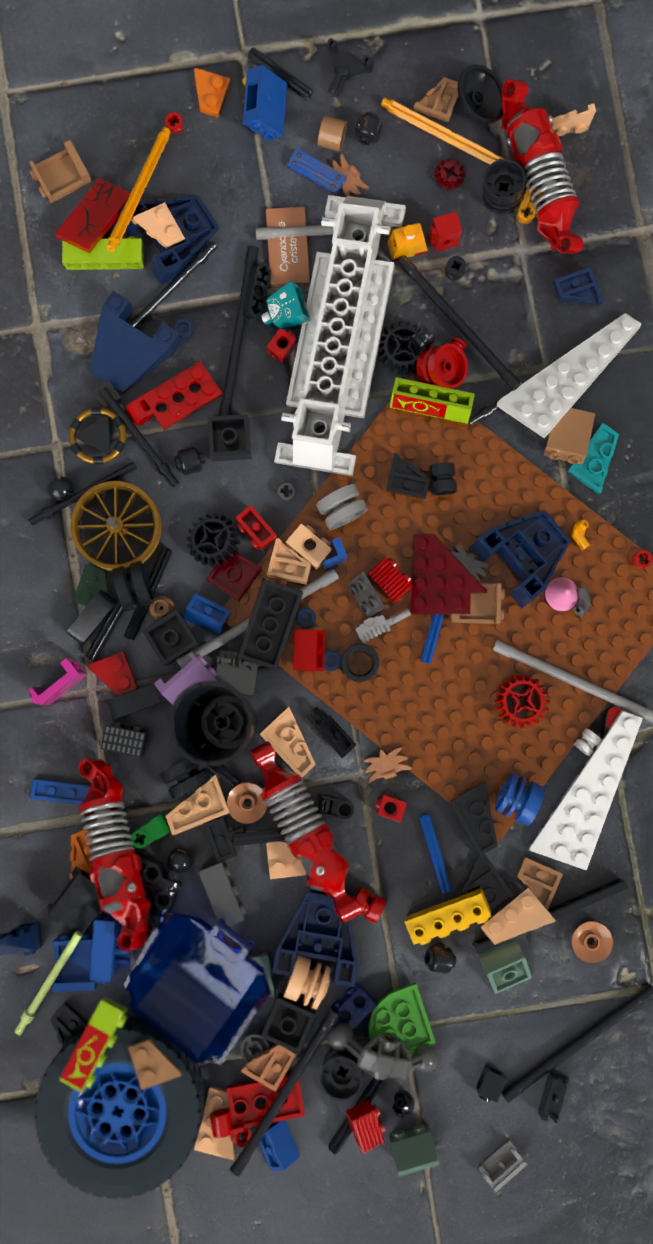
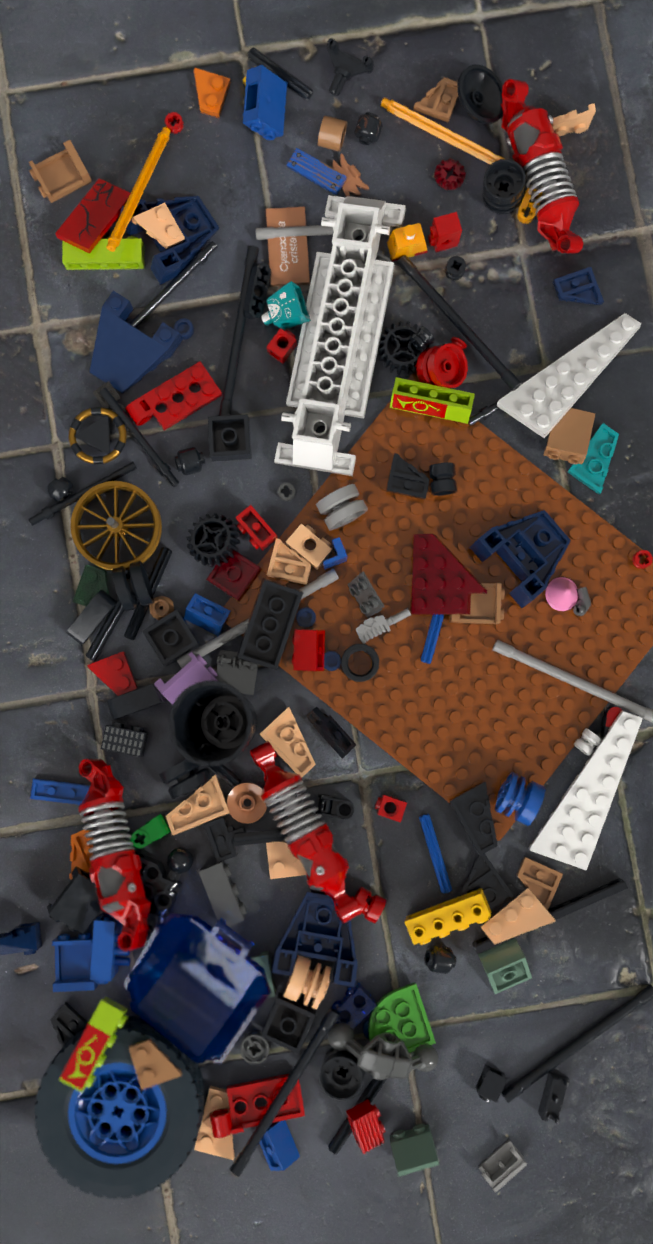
yellowish green bar [14,931,83,1035] -> none
dark pink panel [28,658,87,705] -> none
red bush [230,1128,251,1147] -> none
nougat wing [241,1044,297,1092] -> none
nougat piece [364,747,412,783] -> none
red brick [367,557,412,604] -> none
black plate [392,1090,415,1118] -> none
dark grey piece [451,545,489,583] -> none
red gear [494,674,550,729] -> none
nougat dish [571,921,613,963] -> none
light orange arm [572,519,590,550] -> none

